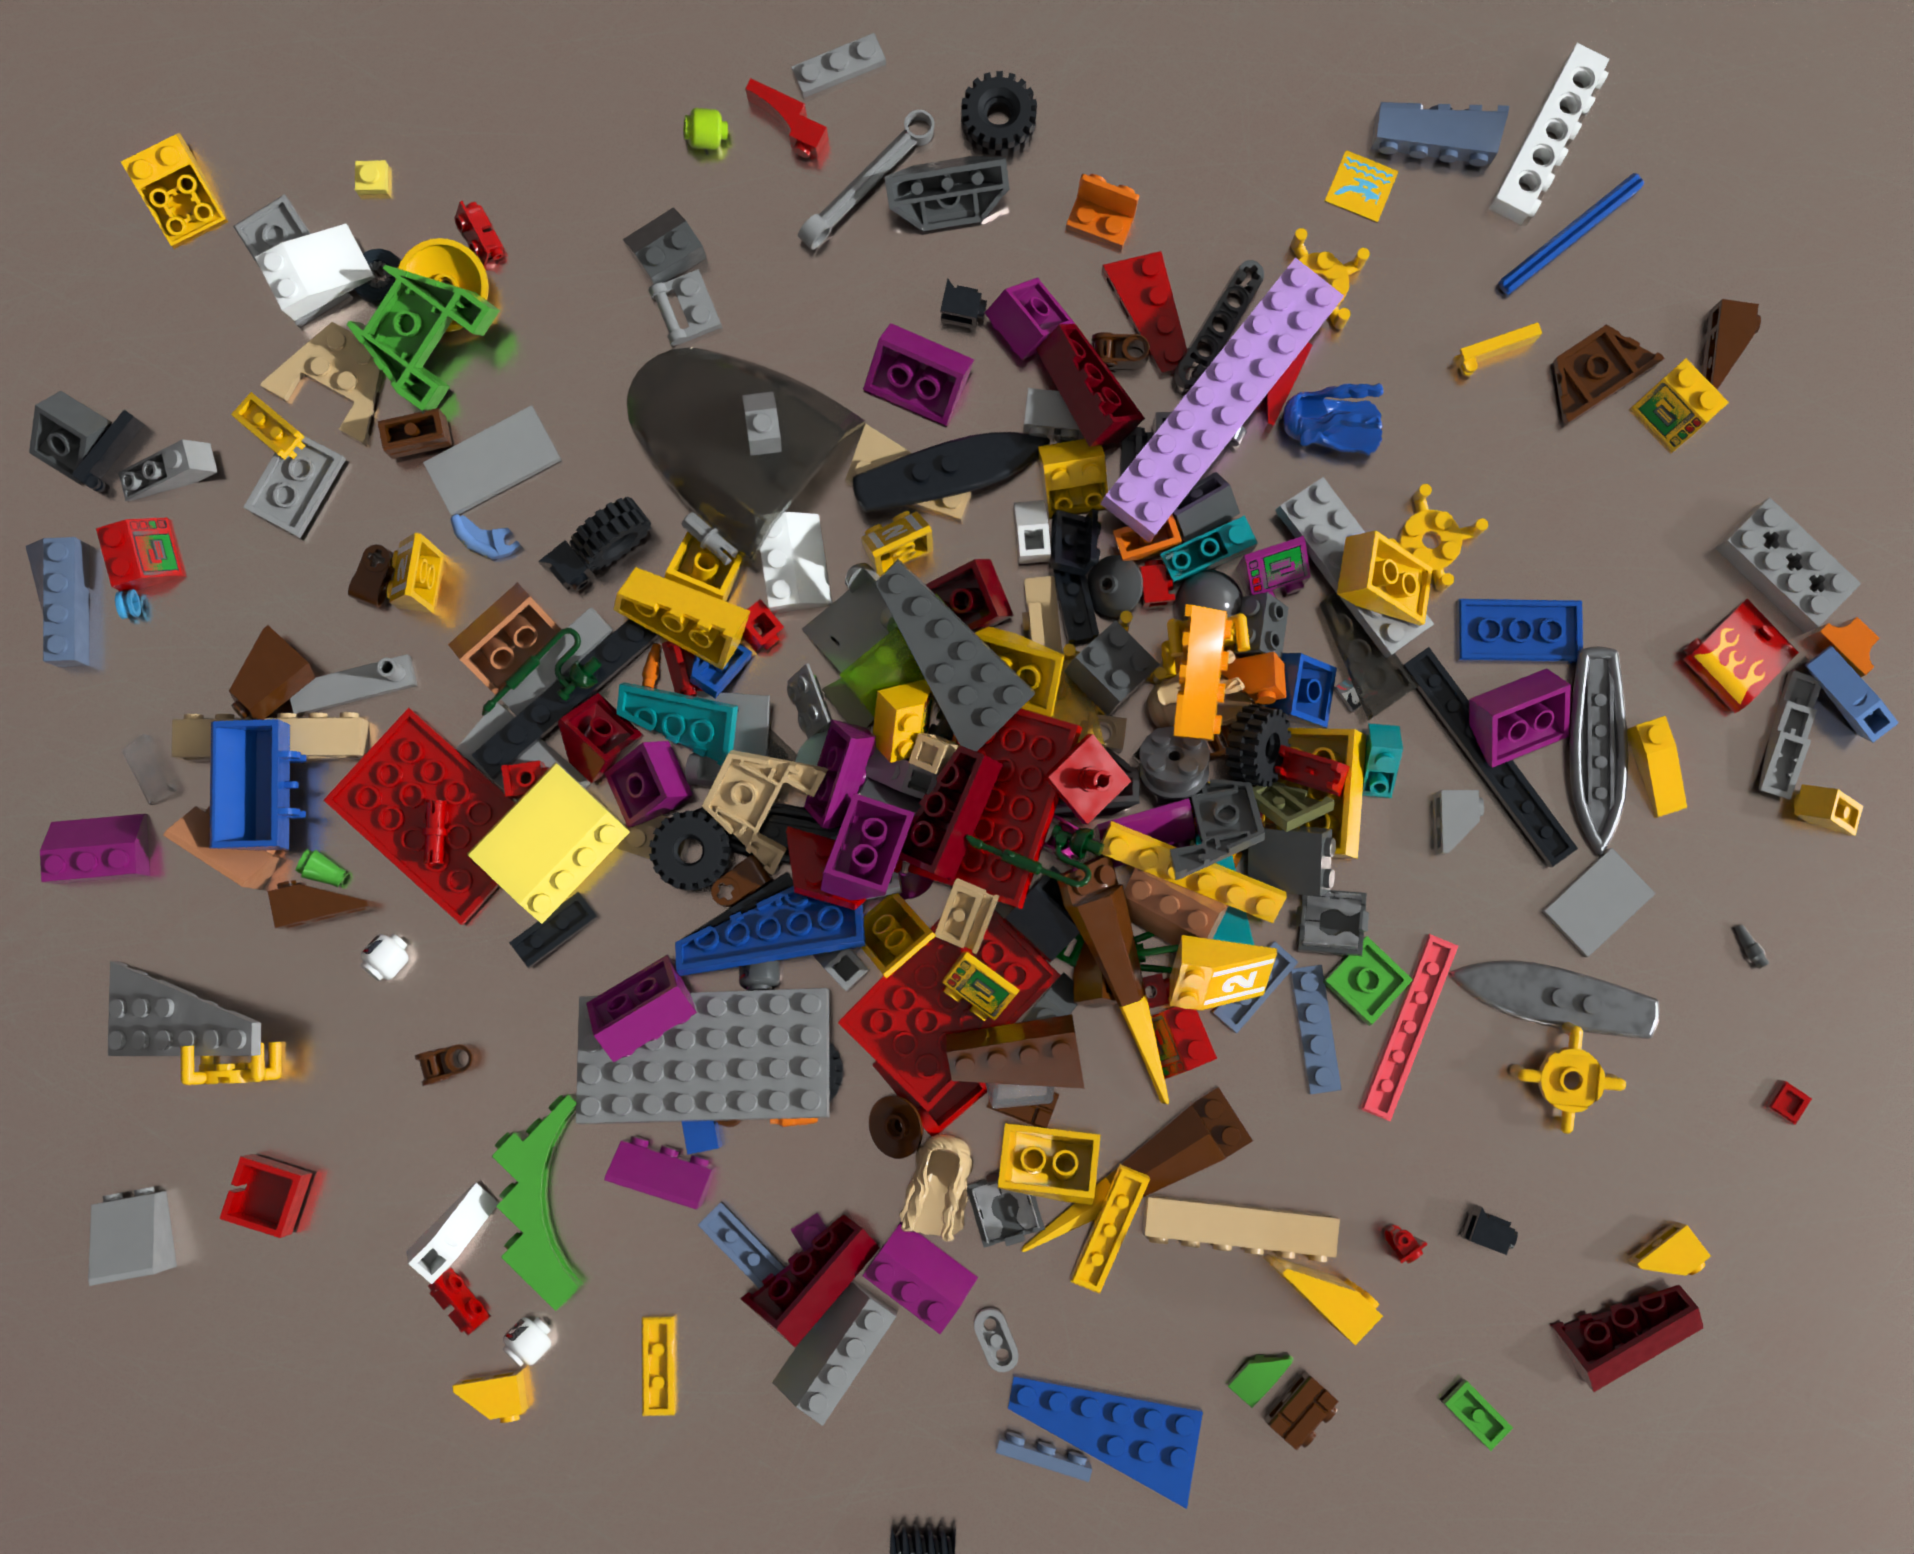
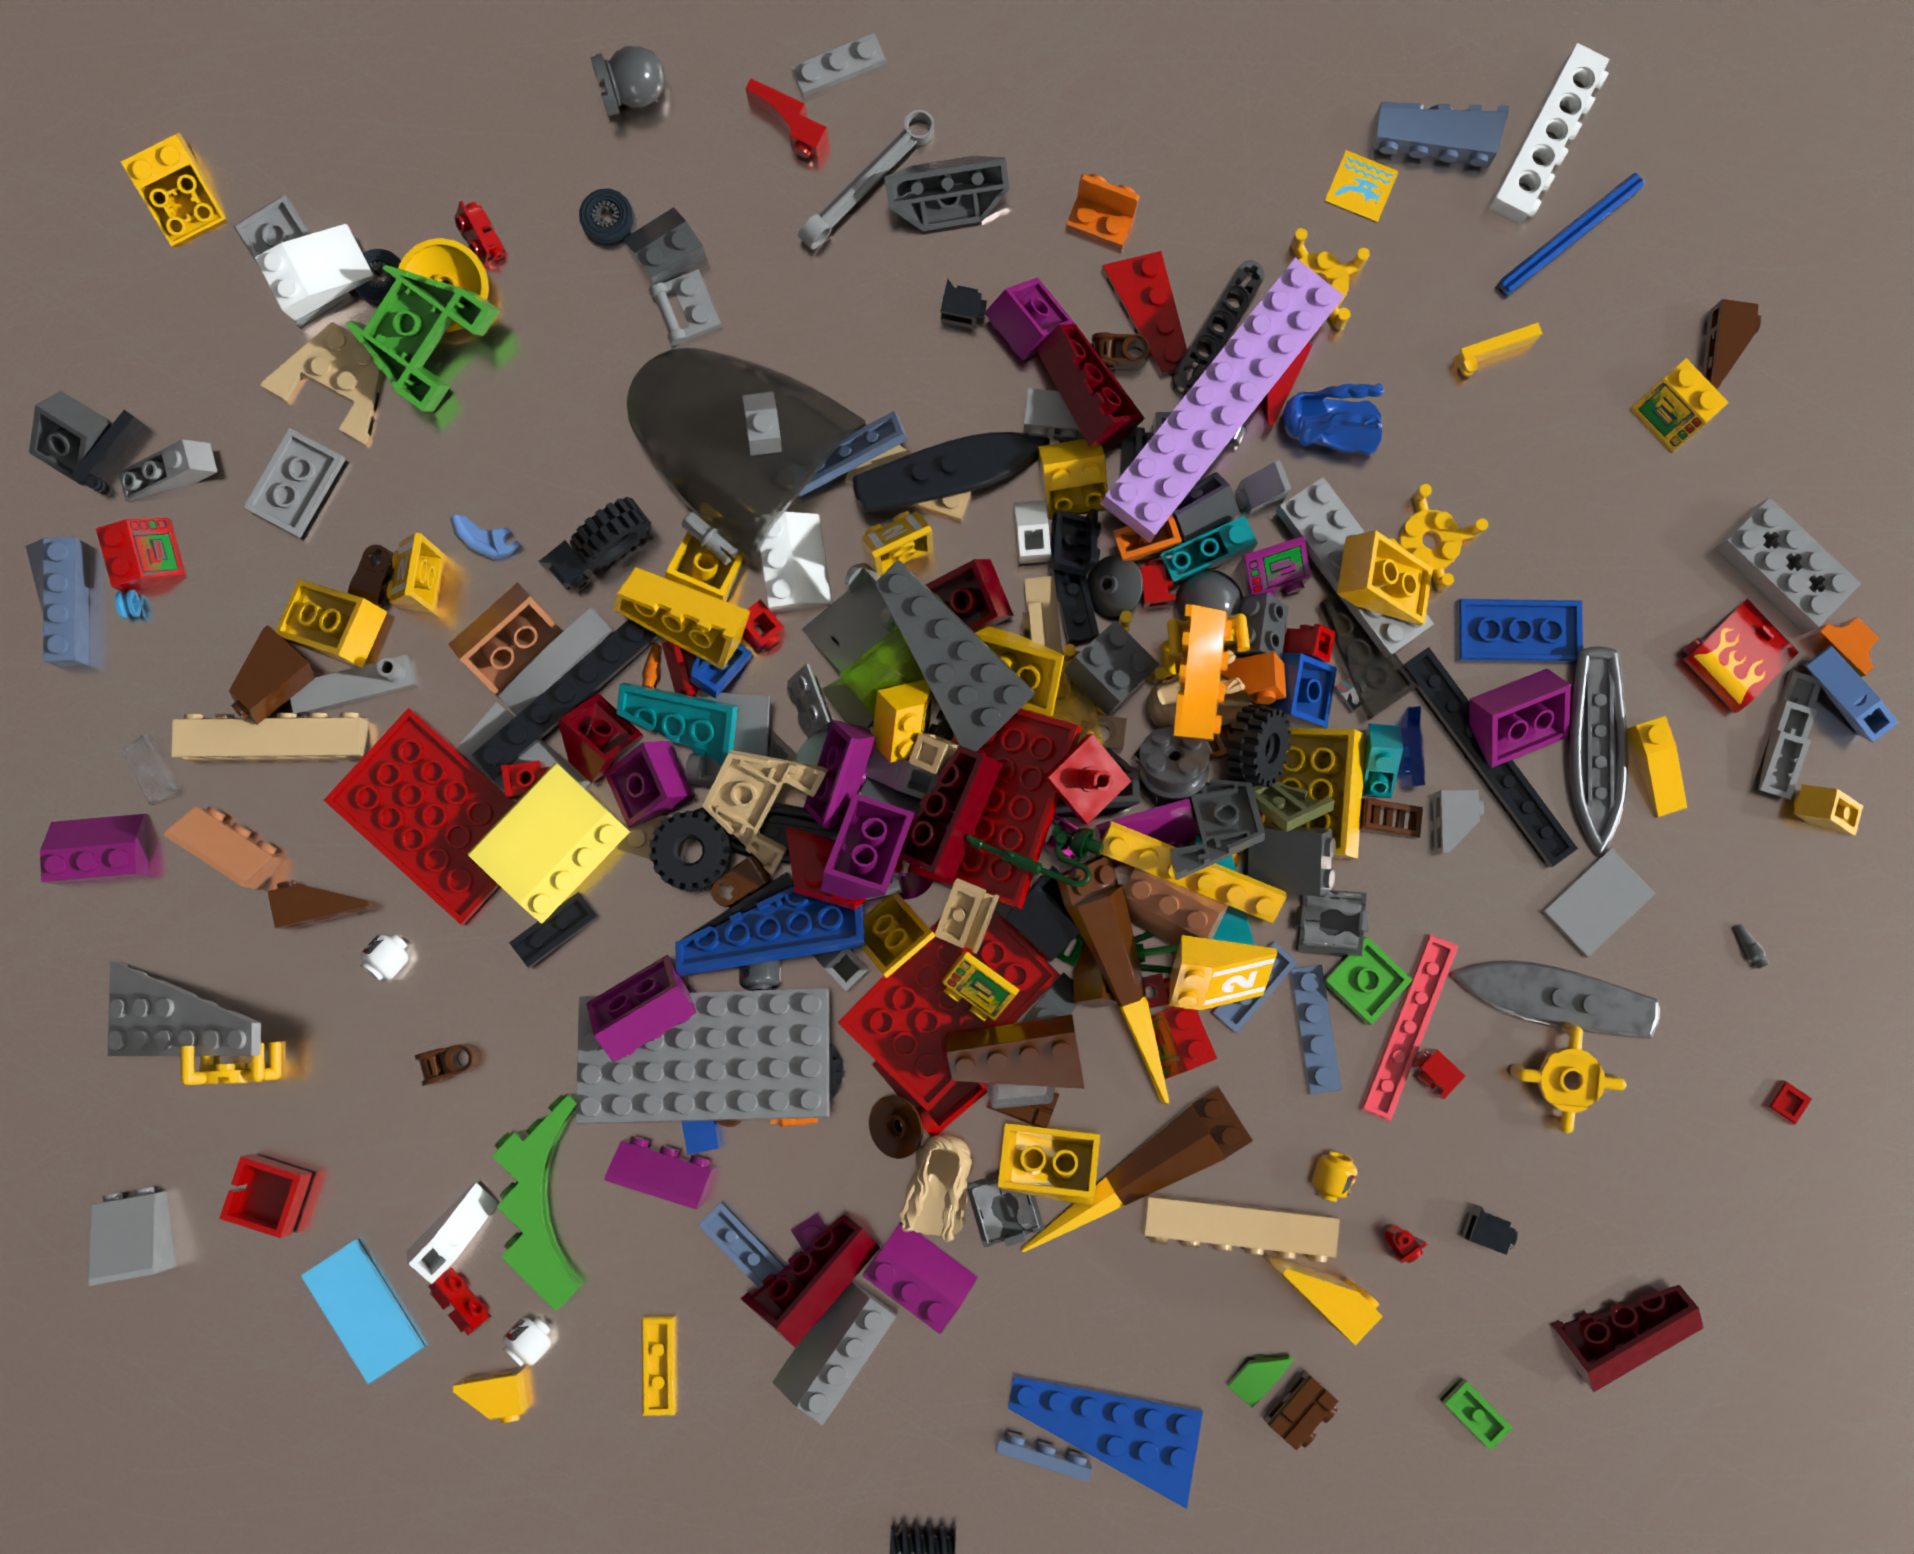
blue piece [209,719,307,851] -> none
yellow hinge [231,392,306,460] -> none
bright green cone [295,849,346,888] -> none
light yellow plate [355,160,388,195] -> none
reddish brown brick [378,408,452,459] -> none
red pin [422,800,448,864] -> none
light grey tile [423,405,562,516] -> none
dark green piece [482,628,602,716] -> none
lime head [683,108,728,150] -> none
magenta slope [863,323,974,426] -> none
black tyre [961,71,1037,156] -> none
light grey plate [974,1308,1019,1372] -> none
yellow tile [1070,1164,1150,1294] -> none
red hinge [1275,745,1350,797] -> none
reddish brown wing [1553,324,1665,425] -> none
yellow slope [1627,1222,1711,1276] -> none
none -> yellow slope [275,579,387,668]
none -> medium azure tile [301,1239,425,1384]
none -> black bush [579,188,634,245]
none -> dark grey tile [590,46,665,116]
none -> sand blue plate [787,411,908,497]
none -> light grey slope [1235,460,1292,515]
none -> red brick [1283,624,1336,662]
none -> yellow head [1311,1151,1358,1202]
none -> reddish brown slope [1360,798,1423,838]
none -> clear blue wing [1402,706,1425,786]
none -> red brick [1412,1049,1466,1099]

